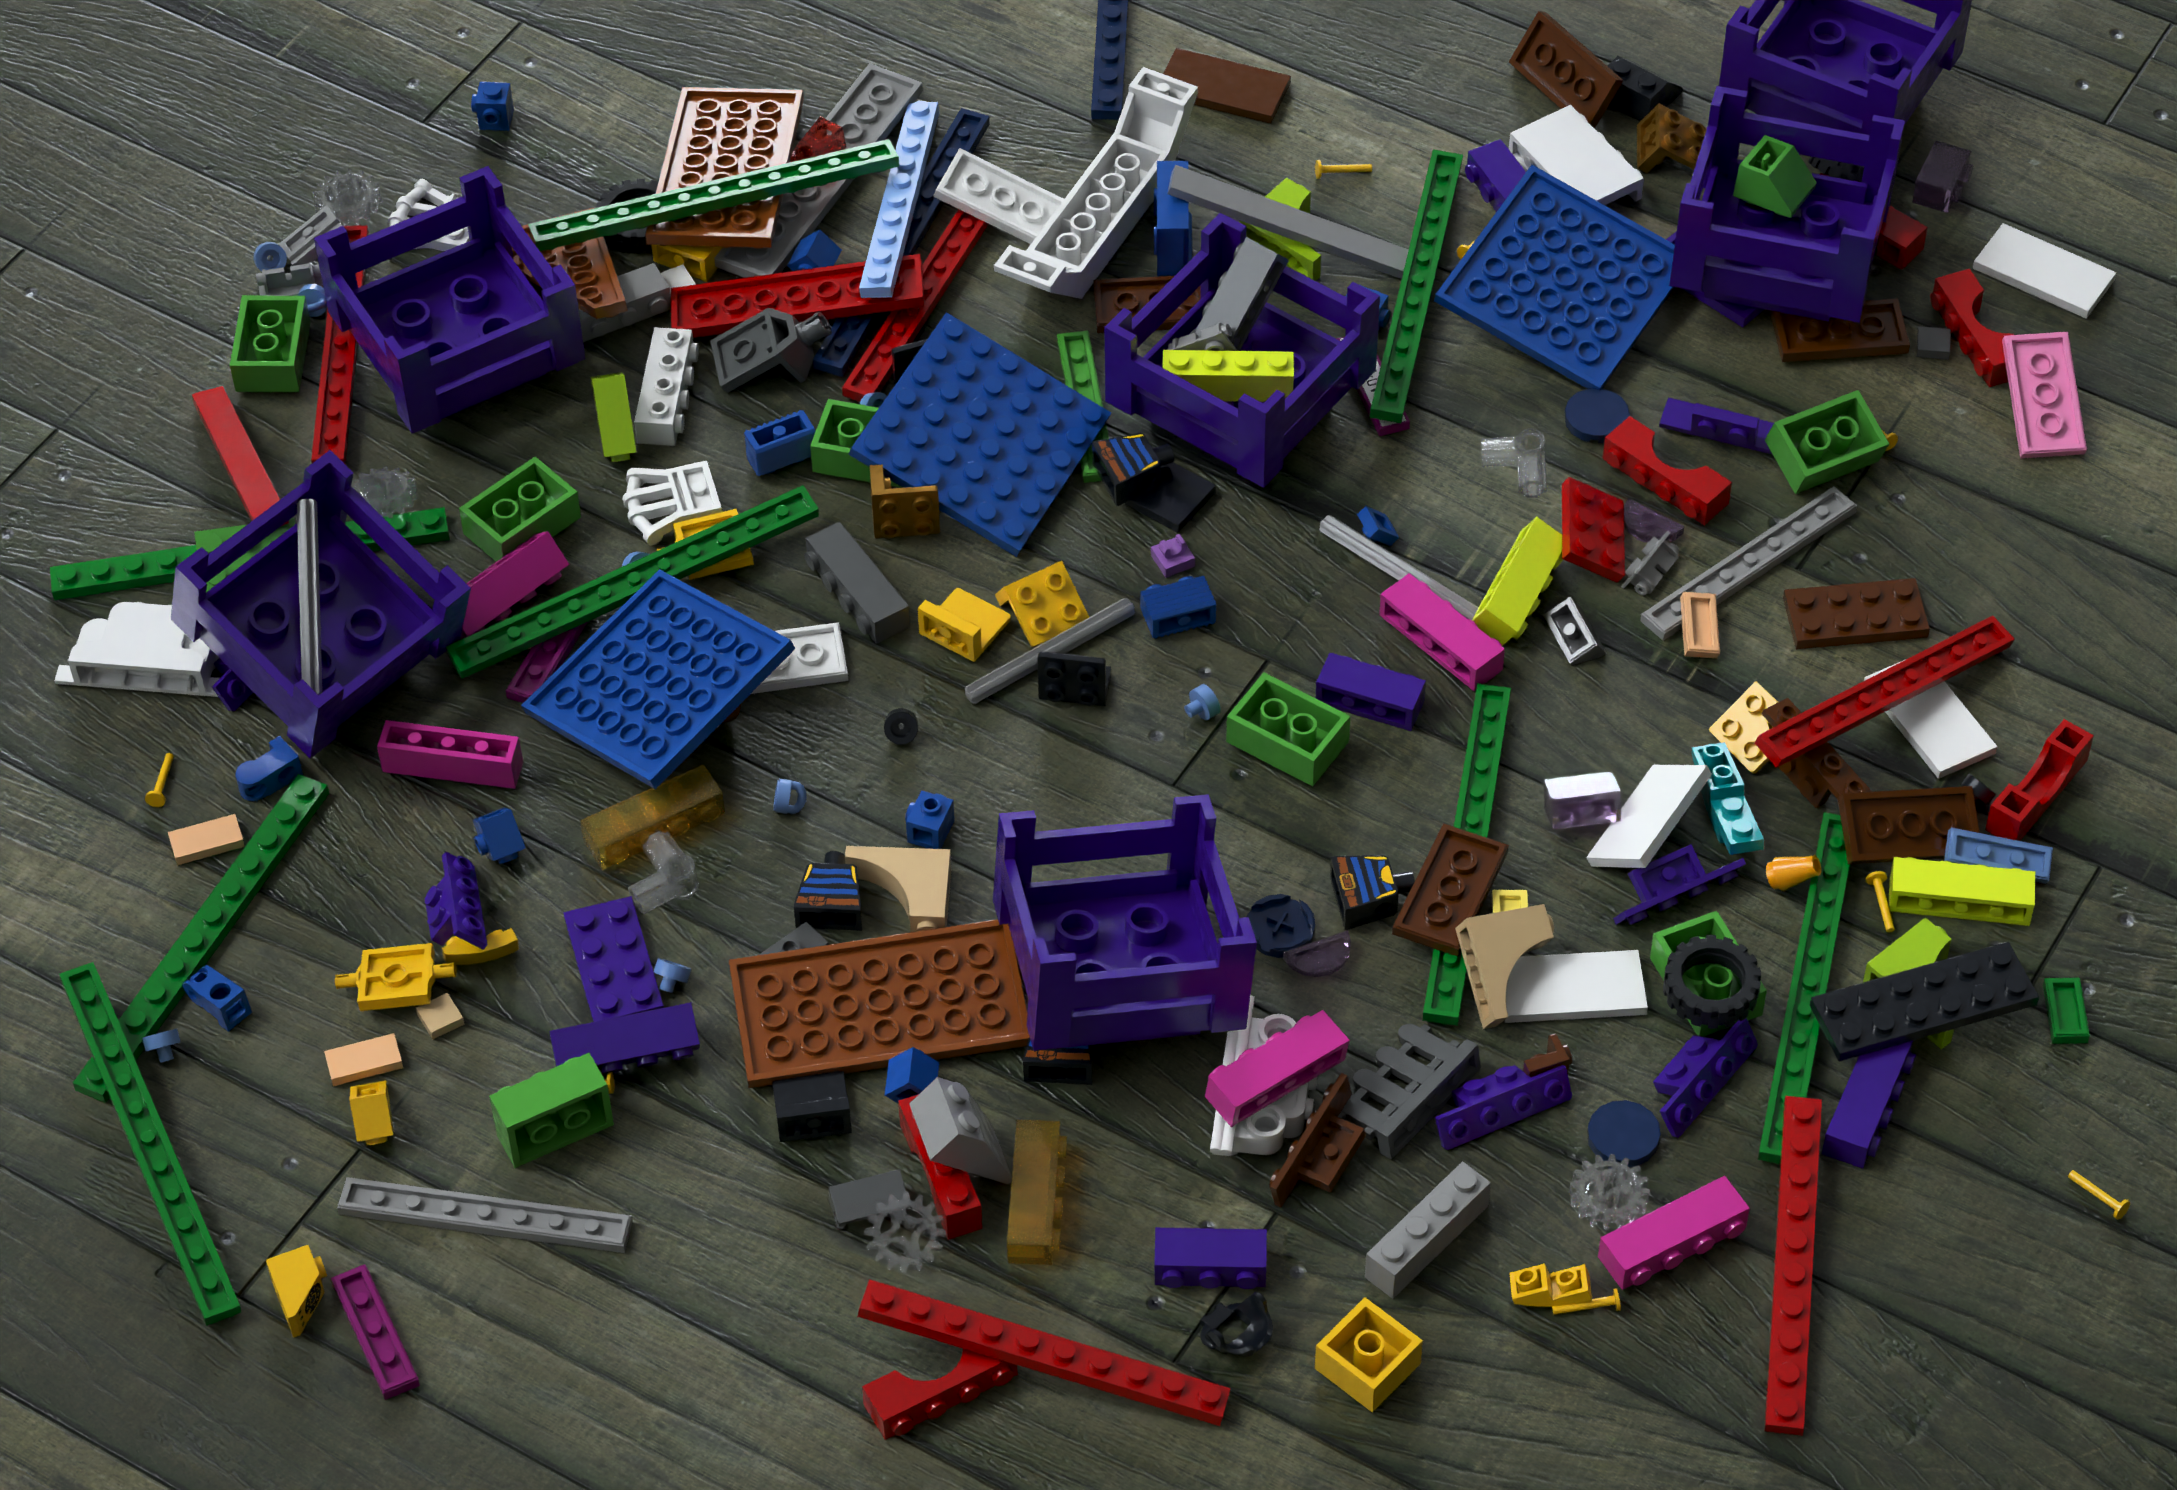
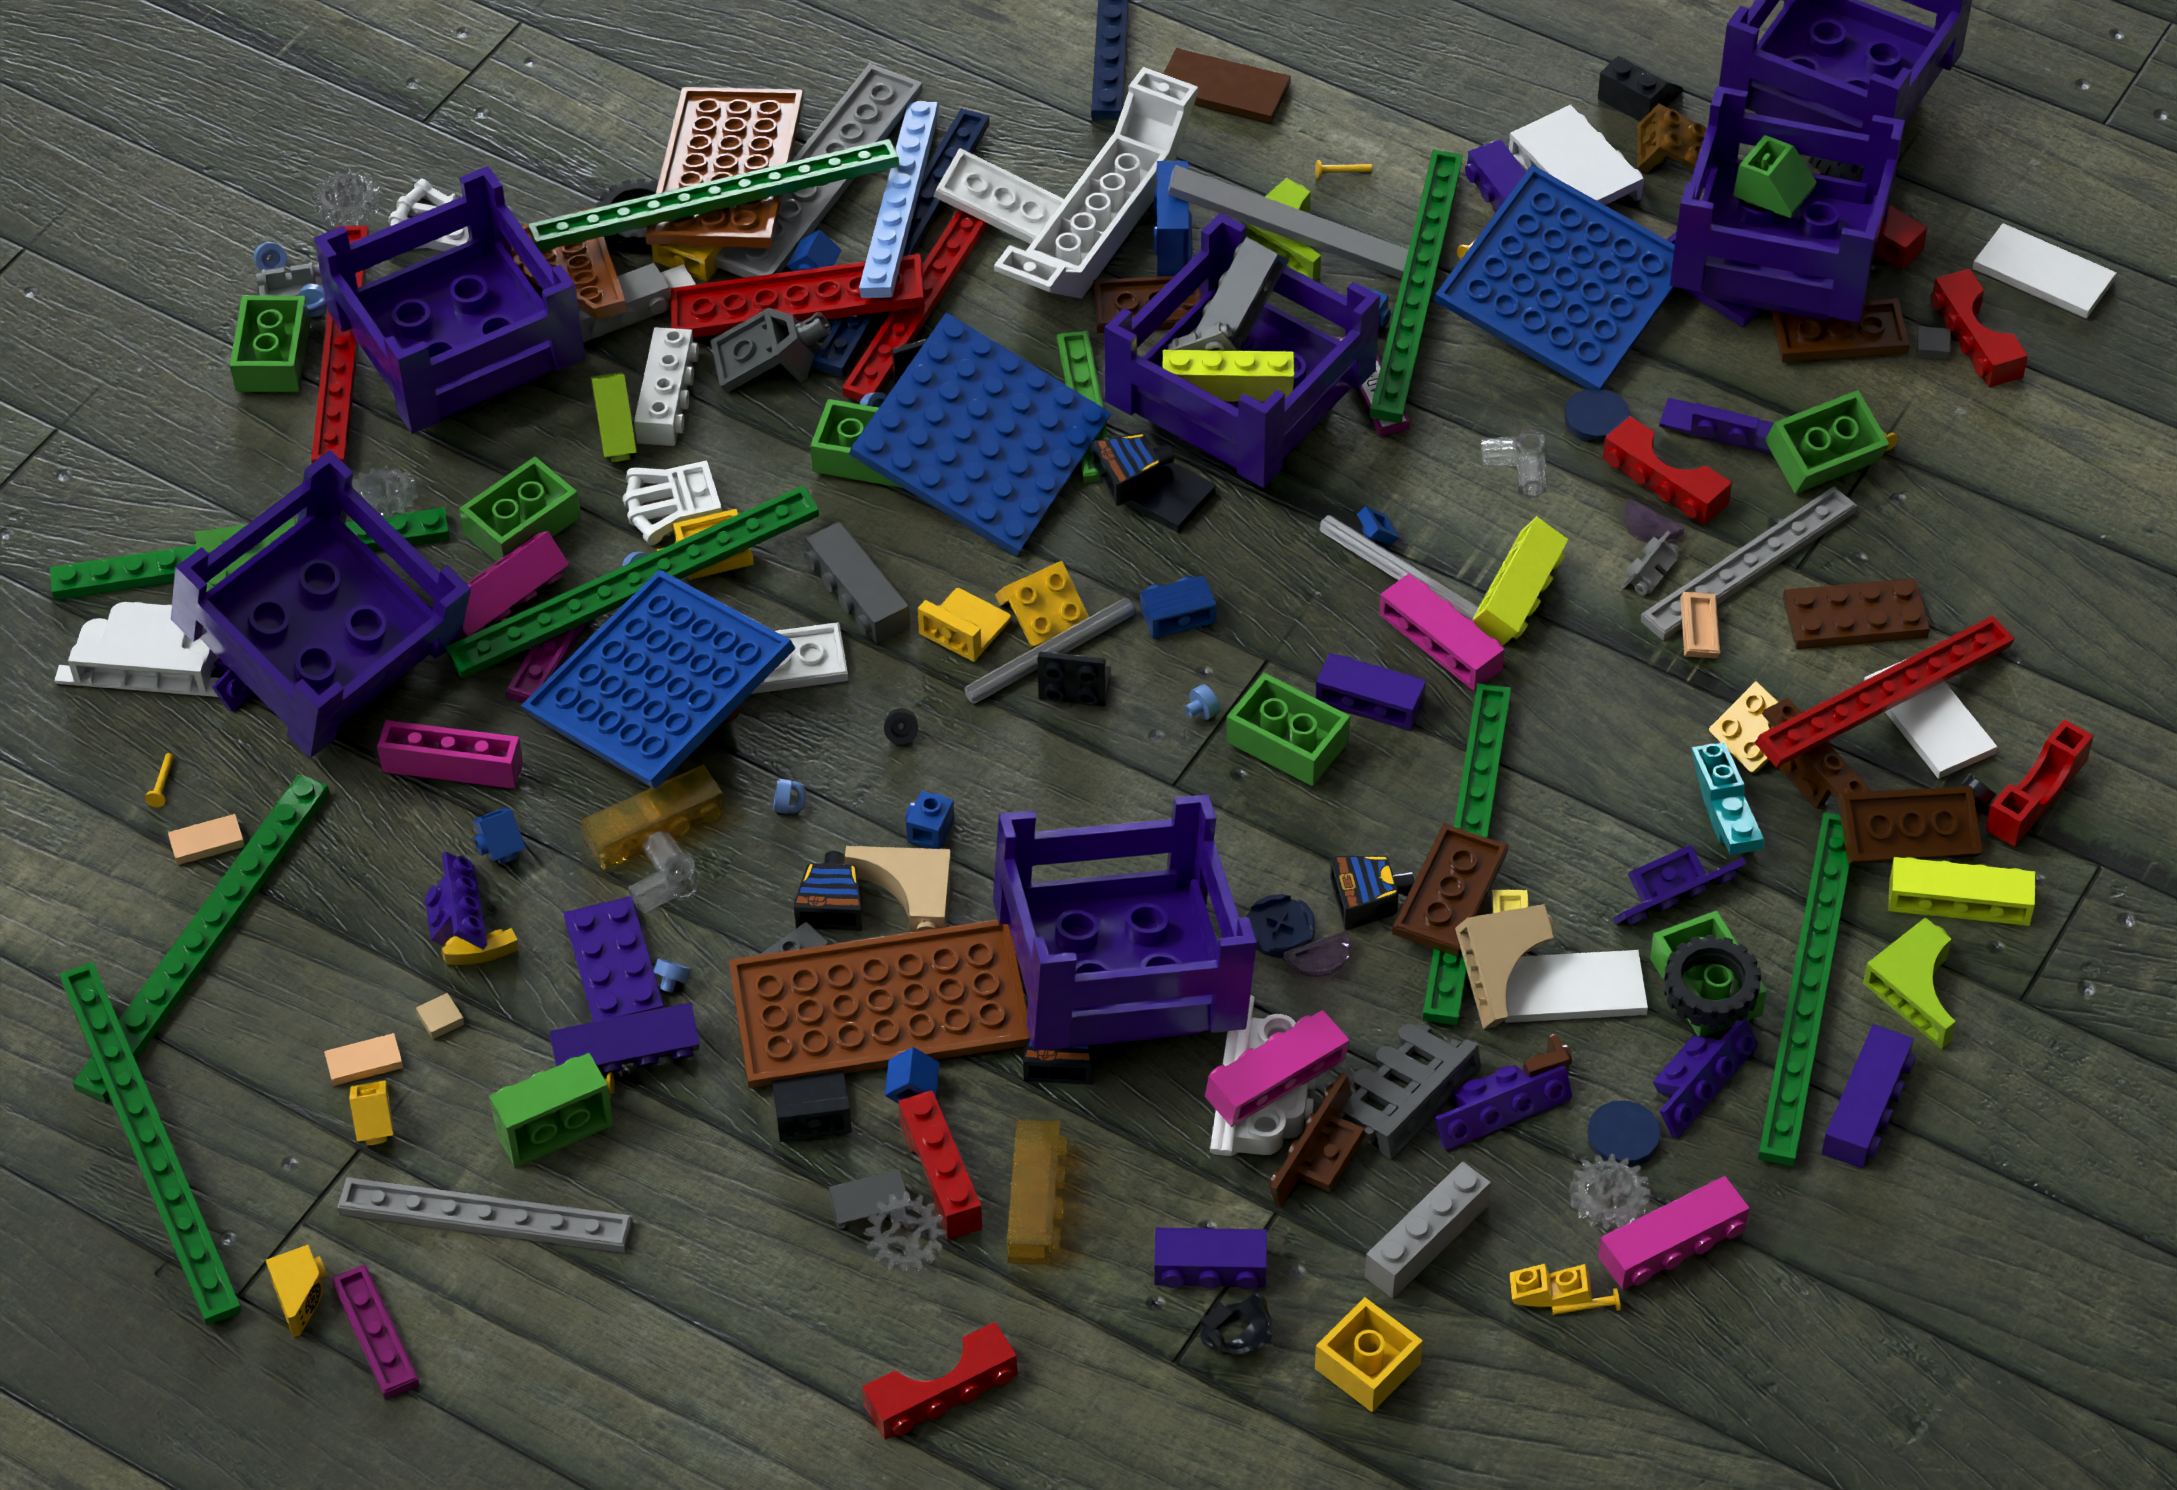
medium blue tile [142,1029,181,1063] -> none
blue leg [182,965,252,1032] -> none
red tile [192,386,289,526] -> none
blue leg [235,736,303,801] -> none
light grey plate [279,205,348,266] -> none
light grey axle [297,499,322,695] -> none
yellow plate [335,943,457,1011] -> none
blue brick [471,82,514,131] -> none
blue brick [744,410,816,476] -> none
clear red leg [790,116,846,162] -> none
red plate [857,1279,1231,1426] -> none
pearl gold bracket [869,464,940,538] -> none
light grey slope [909,1077,1013,1185] -> none
medium lavender tile [1151,534,1195,578] -> none
reddish brown plate [1509,11,1624,129] -> none
flat silver slope [1543,596,1607,665] -> none
clear purple brick [1544,772,1621,829] -> none
red plate [1562,477,1625,583] -> none
white tile [1586,765,1712,868] -> none
red plate [1764,1096,1822,1435] -> none
light orange cone [1766,855,1821,891] -> none
black plate [1810,941,2039,1062] -> none
yellow pin [1866,871,1895,933] -> none
clear purple brick [1912,140,1973,213] -> none
medium blue tile [1944,827,2053,884] -> none
bright pink plate [2002,332,2087,459] -> none
green tile [2043,978,2090,1044] -> none
yellow pin [2068,1170,2130,1220] -> none

